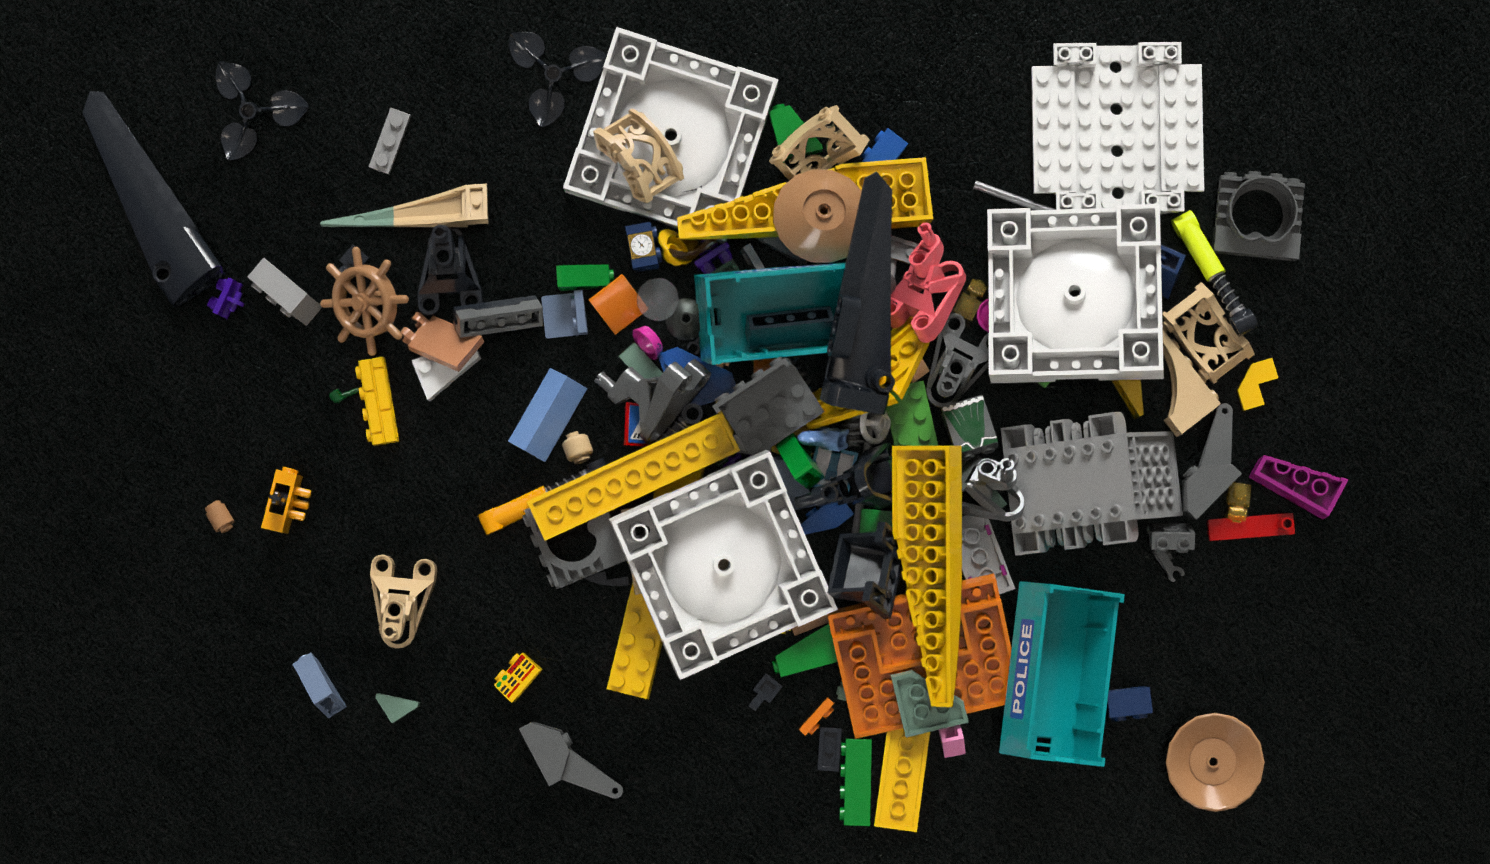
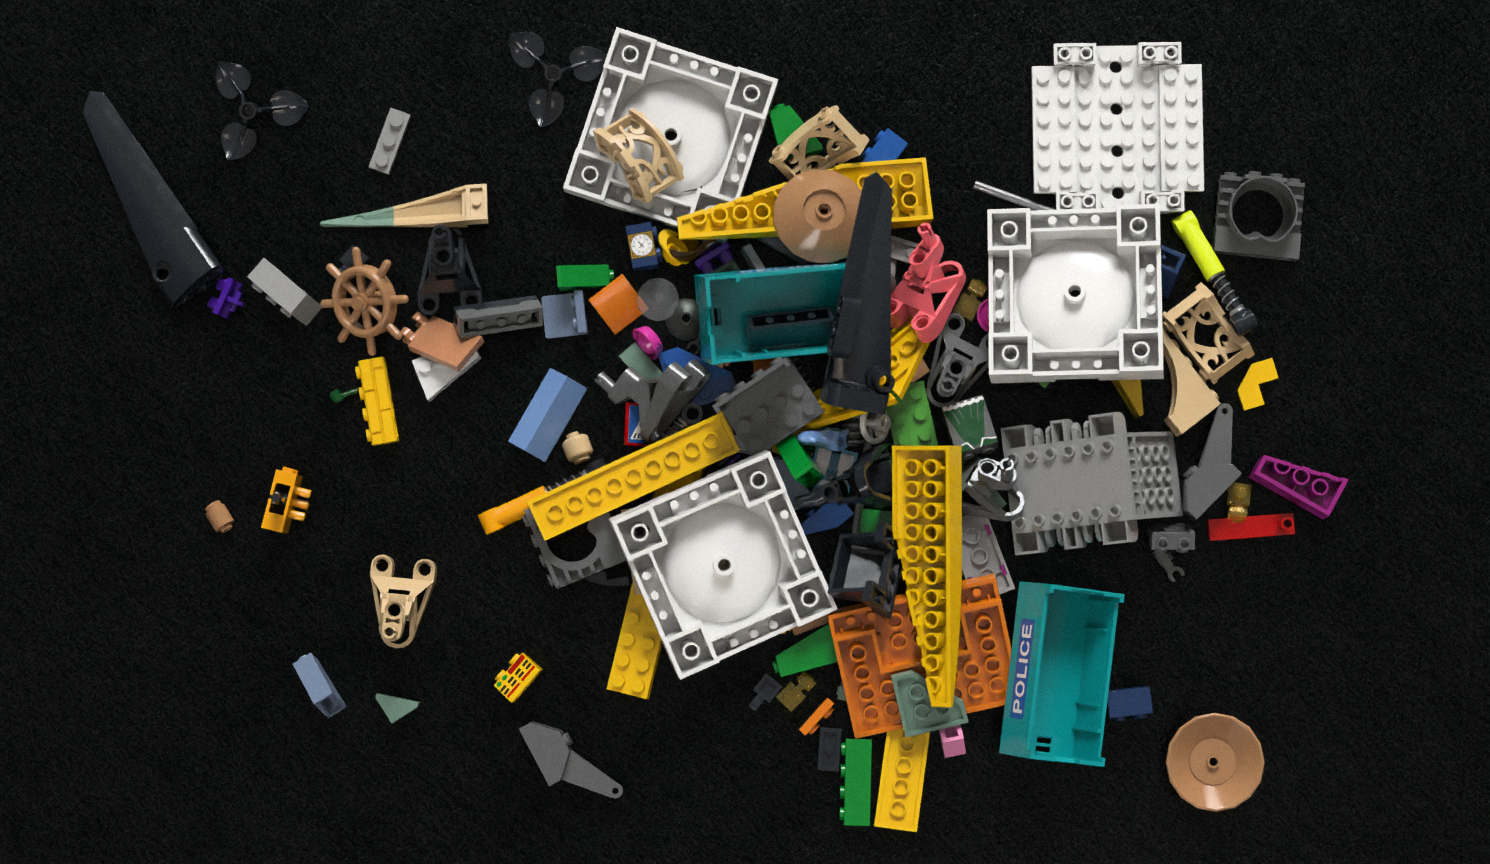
none -> clear yellow plate [776,671,816,712]

